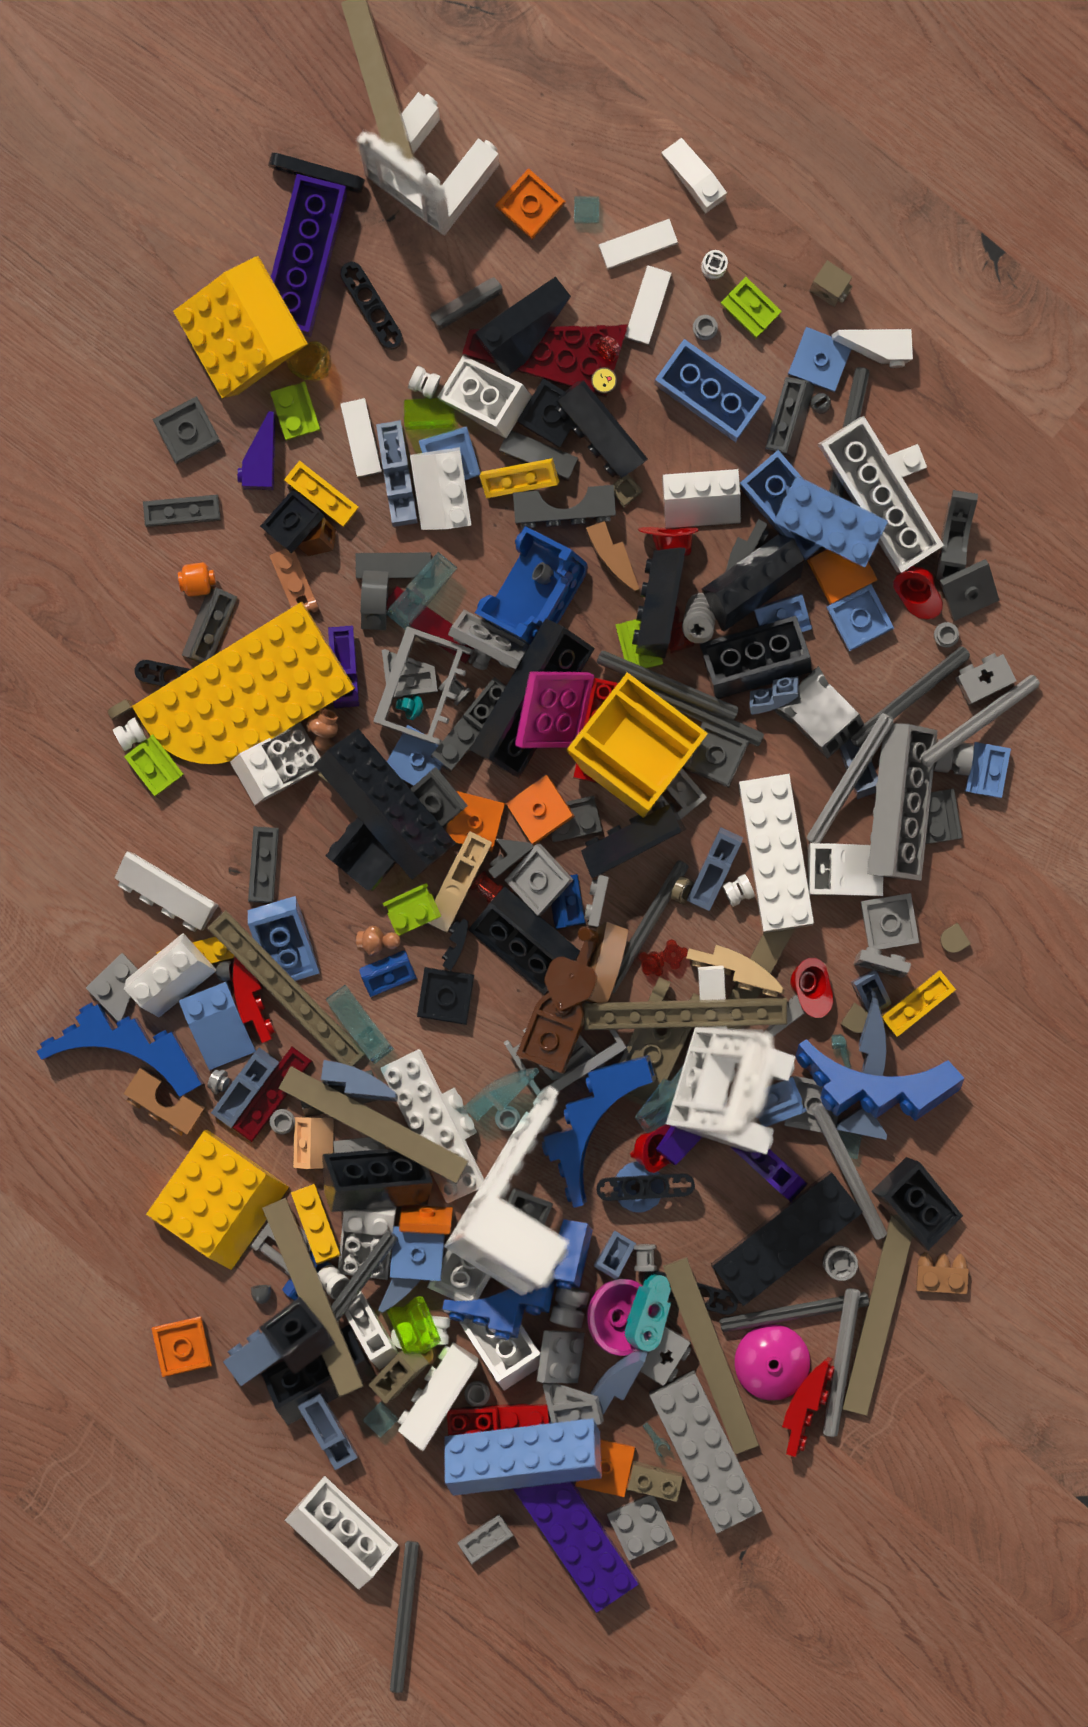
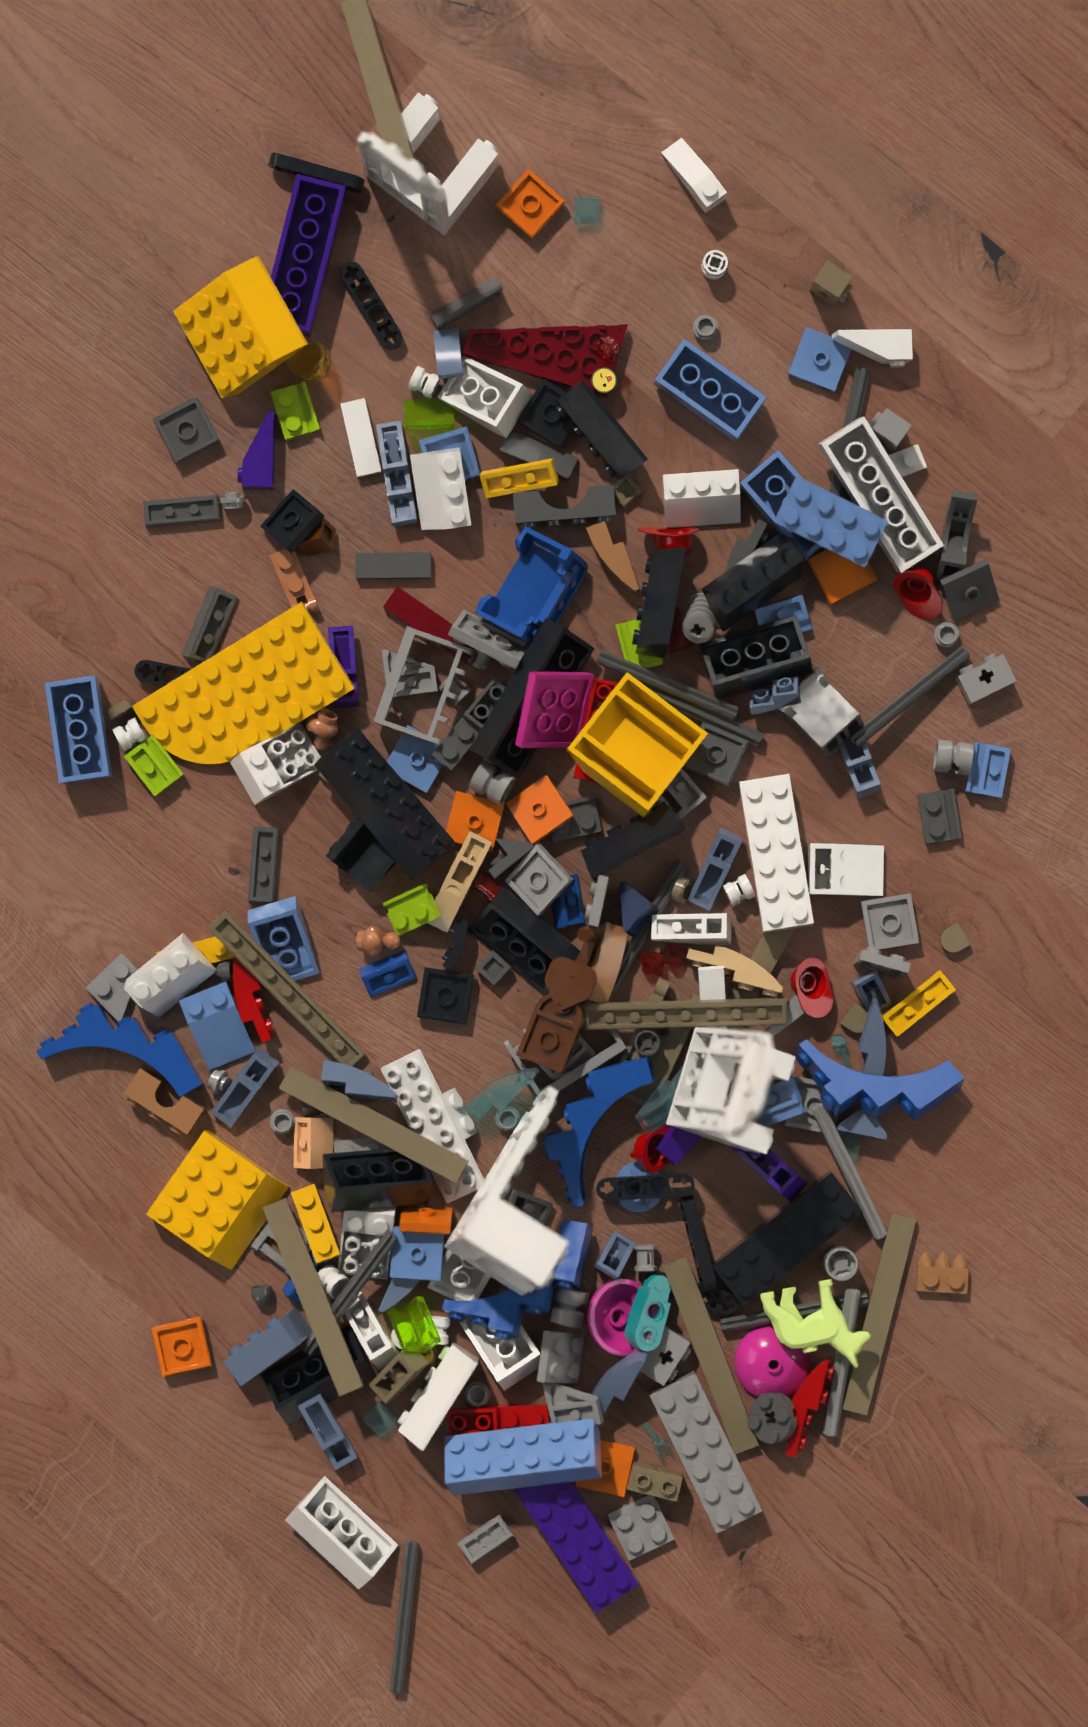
white slope [115,851,219,932] -> none
orange head [178,562,216,597] -> none
dark red tile [232,1046,312,1142] -> none
black slope [259,1297,335,1374] -> none
yellow plate [284,460,359,528] -> none
clear light blue slope [325,985,394,1064] -> none
dark grey brick [360,570,389,630] -> none
clear light blue slope [386,552,457,630] -> none
teal plate [395,695,423,720] -> none
dark grey plate [411,767,468,827] -> none
black wedge [475,276,571,377] -> none
dark grey hinge [532,562,554,585] -> none
white tile [599,219,678,270] -> none
white tile [625,265,671,345] -> none
lime plate [720,277,782,339] -> none
dark grey slope [765,377,815,457] -> none
light grey axle [807,713,894,843] -> none
dark grey hinge [811,393,831,414] -> none
medium blue plate [826,584,894,652] -> none
light grey brick [868,723,938,881] -> none
black slope [871,1157,963,1251] -> none
light grey axle [920,675,1040,767] -> none
none -> medium blue brick [45,675,113,784]
none -> light grey plate [220,492,245,509]
none -> sand blue slope [433,327,464,379]
none -> light grey wheel [469,760,516,806]
none -> dark grey plate [476,950,511,985]
none -> dark blue slope [620,882,658,936]
none -> dark grey wheel [634,1029,660,1056]
none -> white slope [651,913,732,945]
none -> black beam [679,1194,717,1292]
none -> dark grey plate [747,1393,797,1444]
none -> yellowish green animal [760,1279,871,1368]
none -> light grey brick [869,408,911,453]

